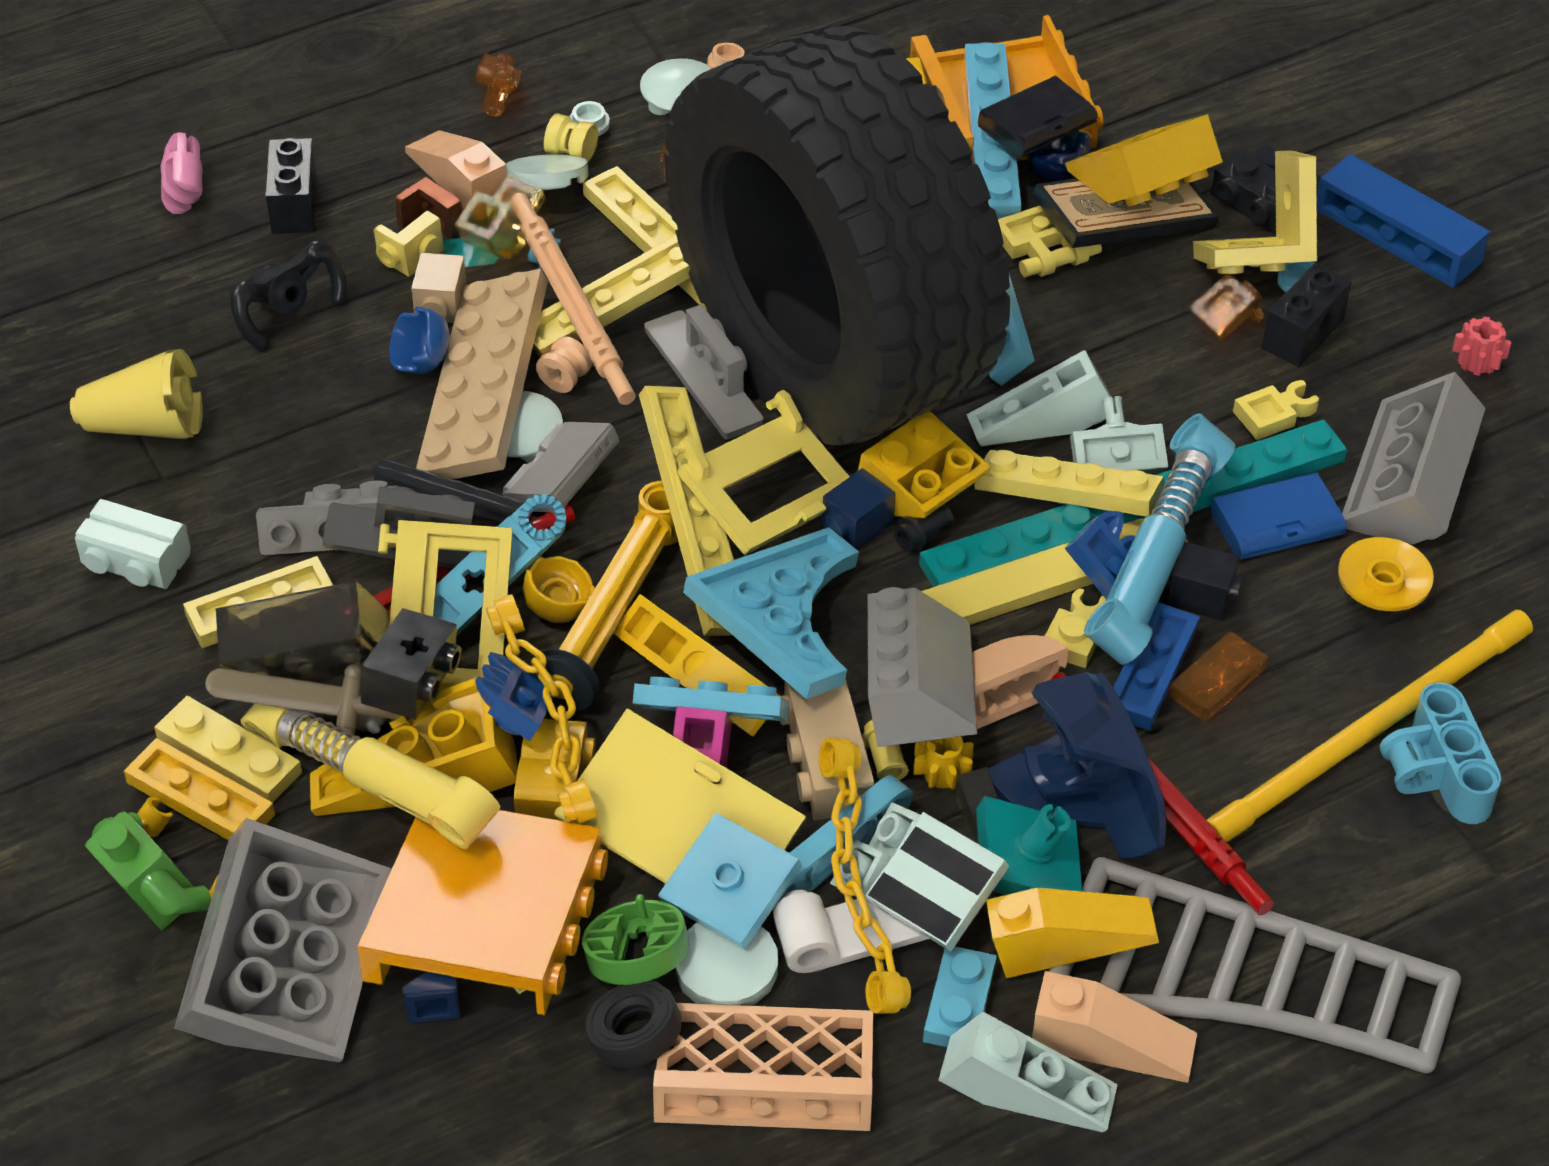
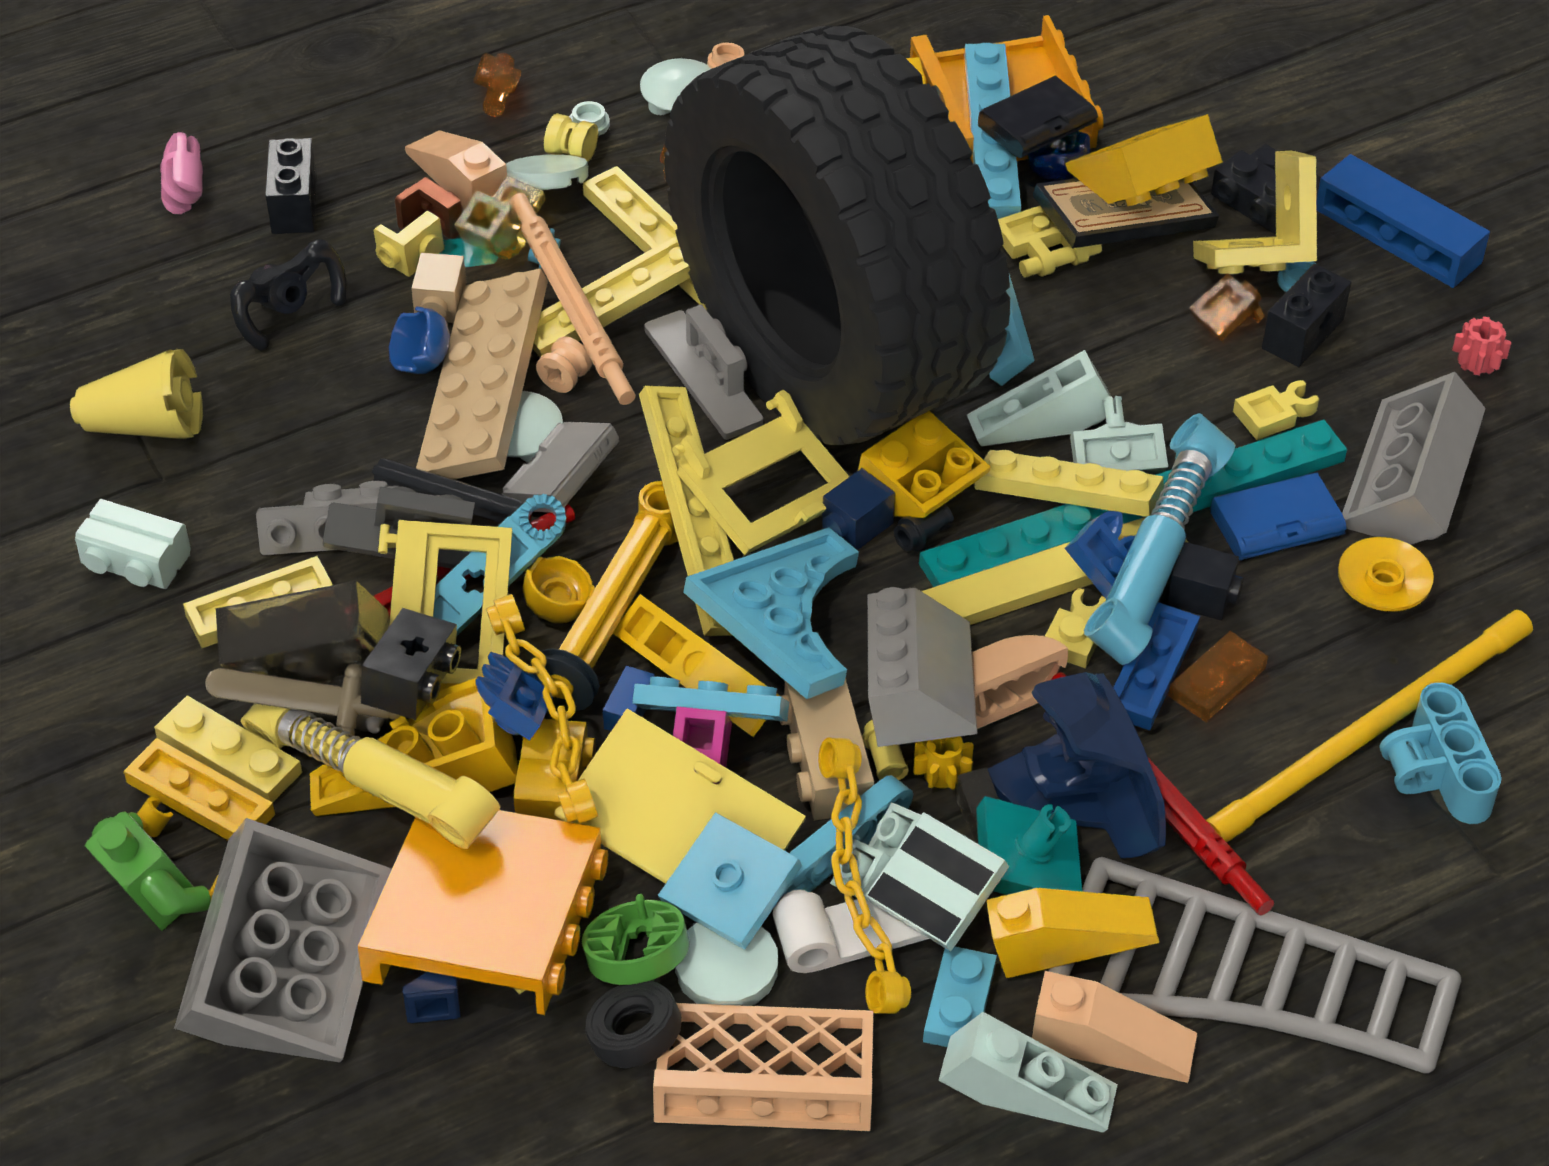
none -> blue piece [603,666,654,731]

